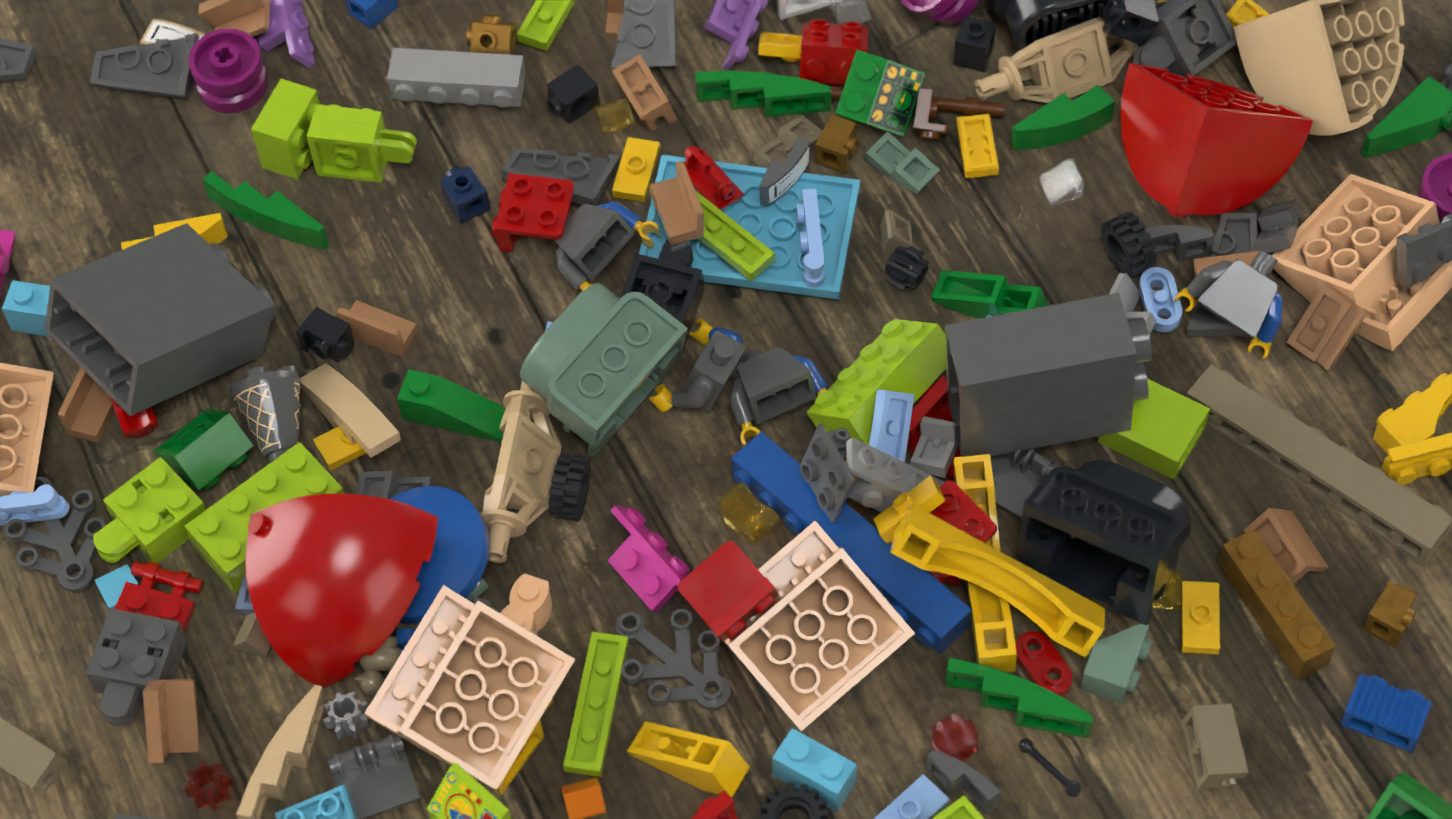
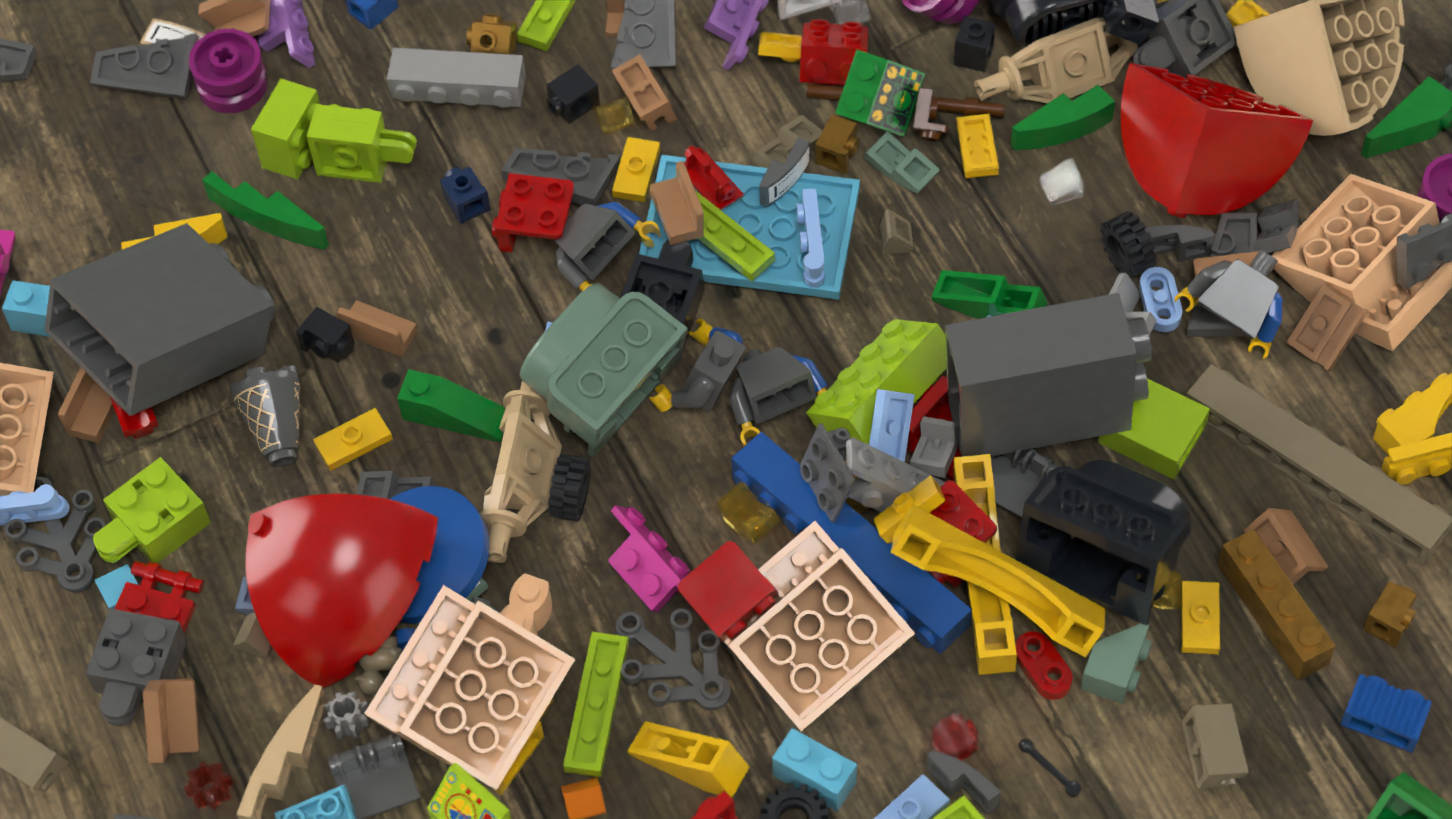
green slope [153,408,254,490] -> none
lime brick [184,442,344,594] -> none
tan slope [299,363,401,458] -> none
green slope [695,71,831,117] -> none
black gear [885,246,929,290] -> none
green slope [946,657,1093,738] -> none

